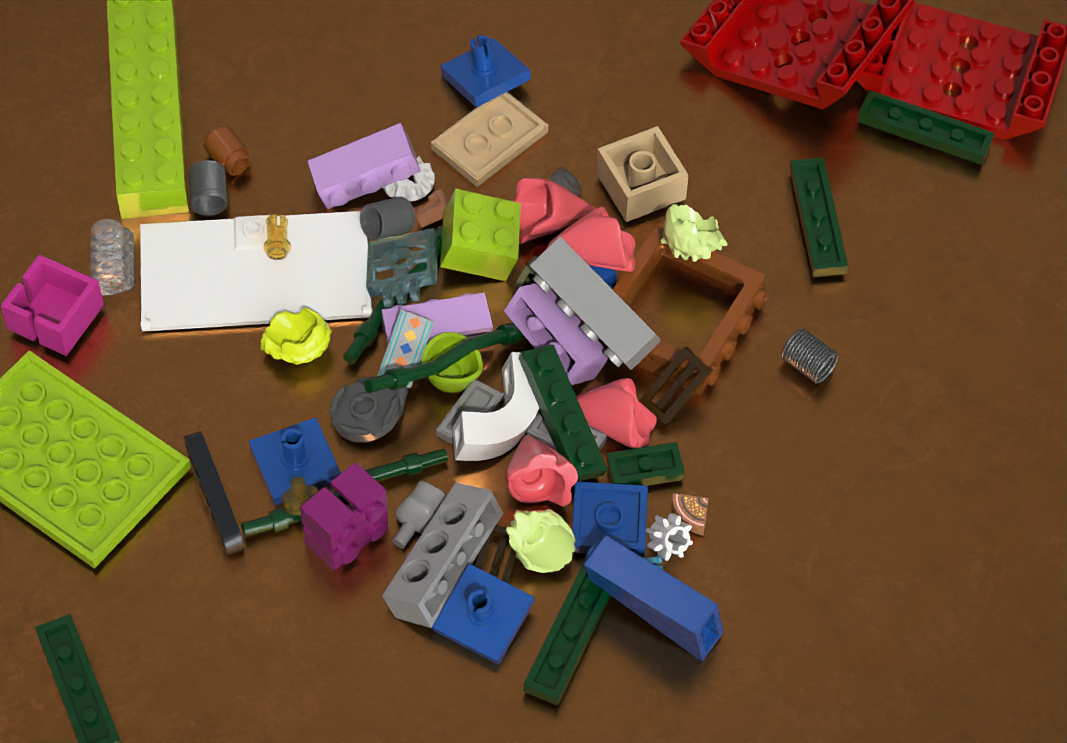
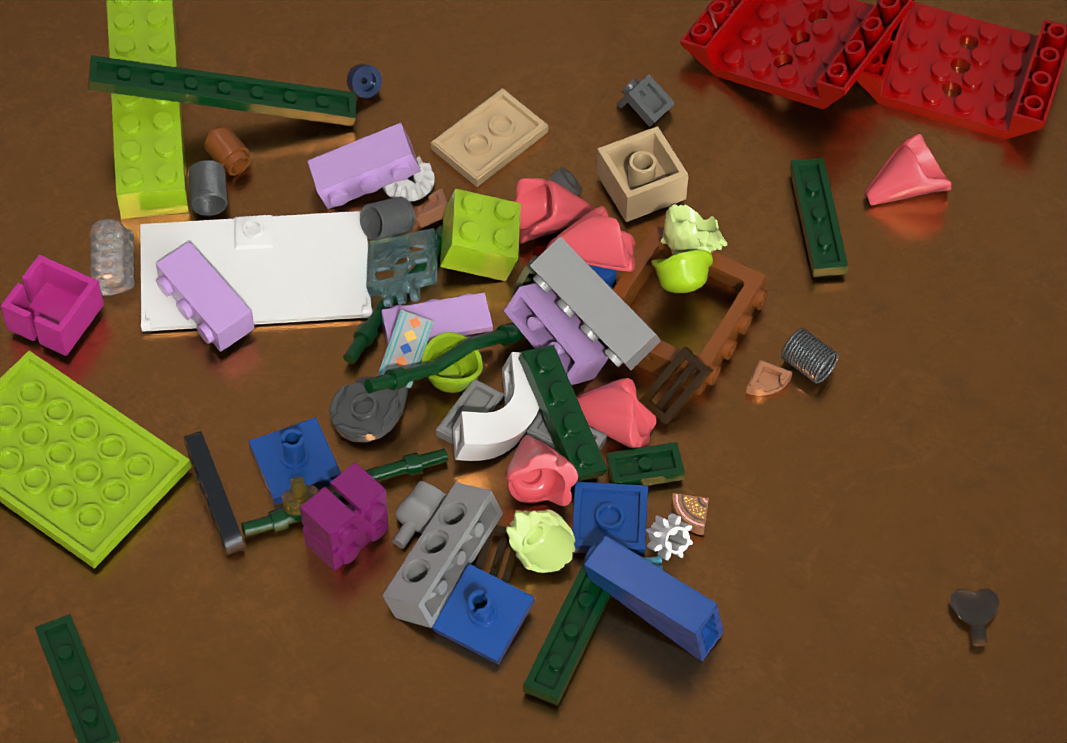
neon yellow hair [260,308,332,365] -> none
clear yellow pin [263,214,291,260] -> none
blue tile [440,35,531,108] -> none
dark green plate [857,90,995,165] -> none
none -> dark green plate [88,55,356,126]
none -> lavender brick [155,241,254,352]
none -> dark blue tile [347,64,382,98]
none -> dark grey bracket [617,74,675,127]
none -> lime helmet [651,250,713,293]
none -> nougat tile [746,360,792,396]
none -> coral hat [864,134,952,205]
none -> clear smoke rock [950,589,999,646]

